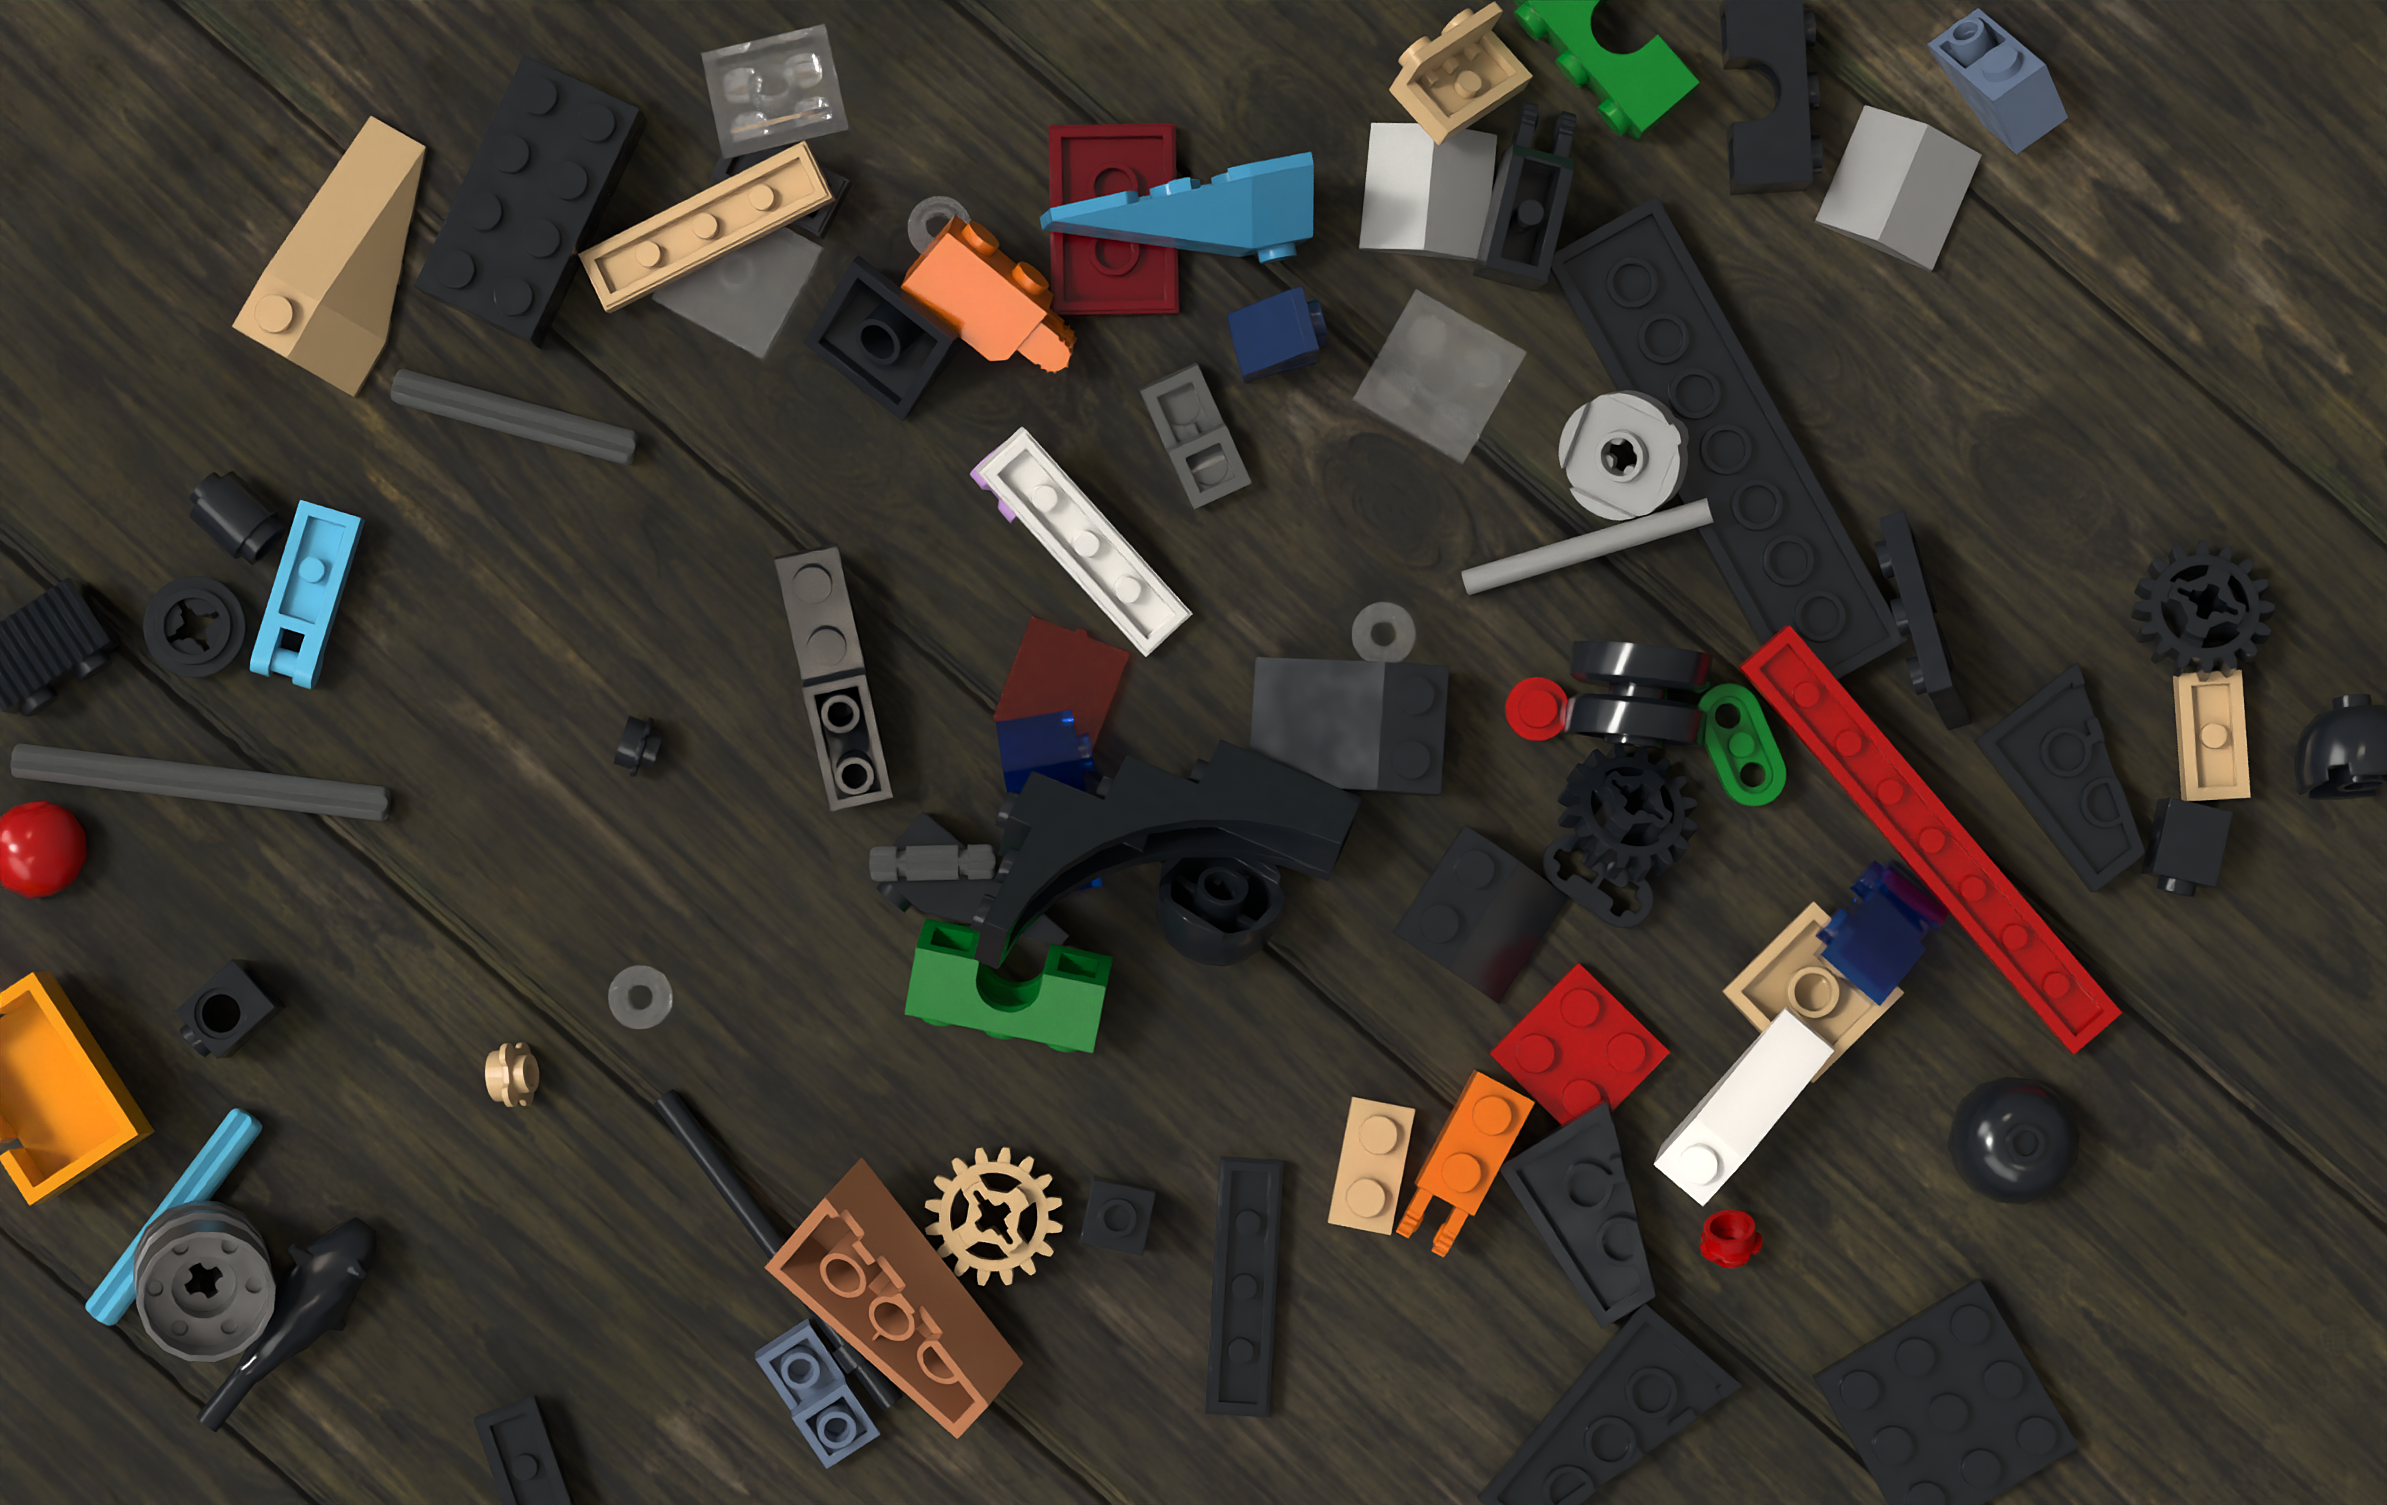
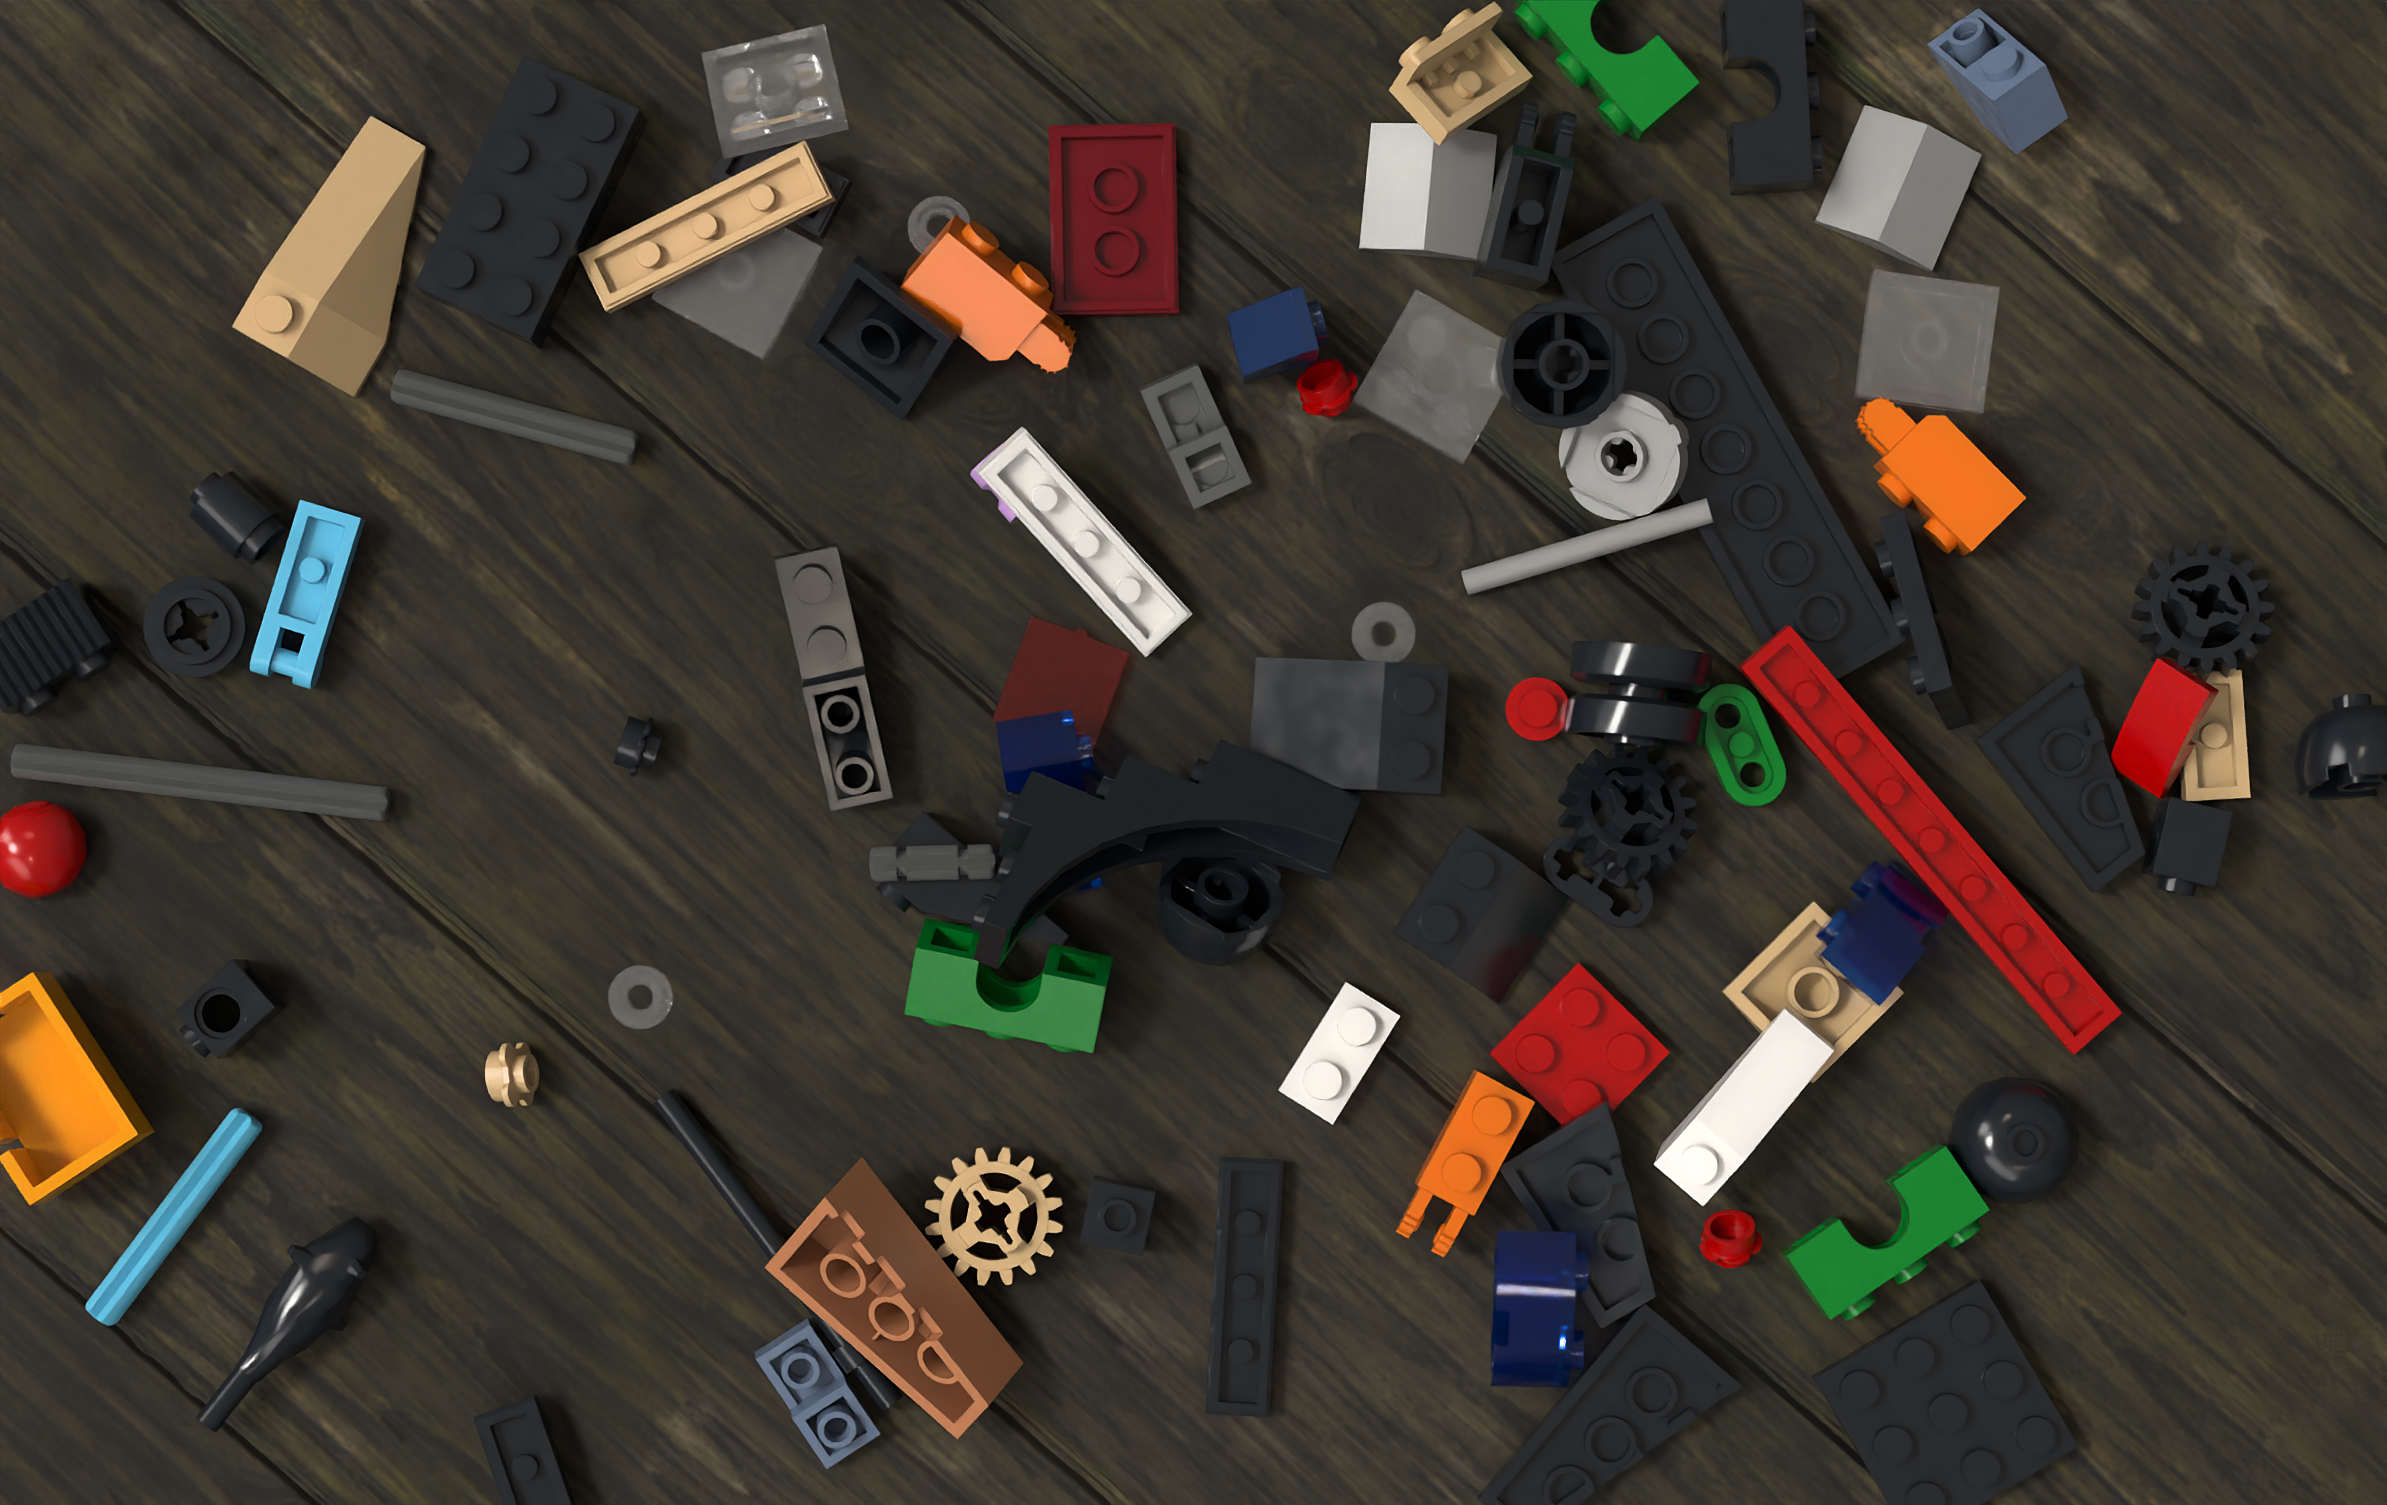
flat silver wheel [133,1201,276,1362] -> none
dark azure wedge [1040,152,1314,264] -> none
tan plate [1327,1096,1415,1235] -> none
none -> white plate [1278,982,1400,1124]
none -> red plate [1297,359,1358,417]
none -> clear blue brick [1490,1231,1588,1388]
none -> black cylinder [1495,300,1628,429]
none -> green arch [1780,1144,1990,1321]
none -> clear plate [1854,270,2000,415]
none -> orange hinge [1855,396,2026,556]
none -> red slope [2110,657,2219,799]

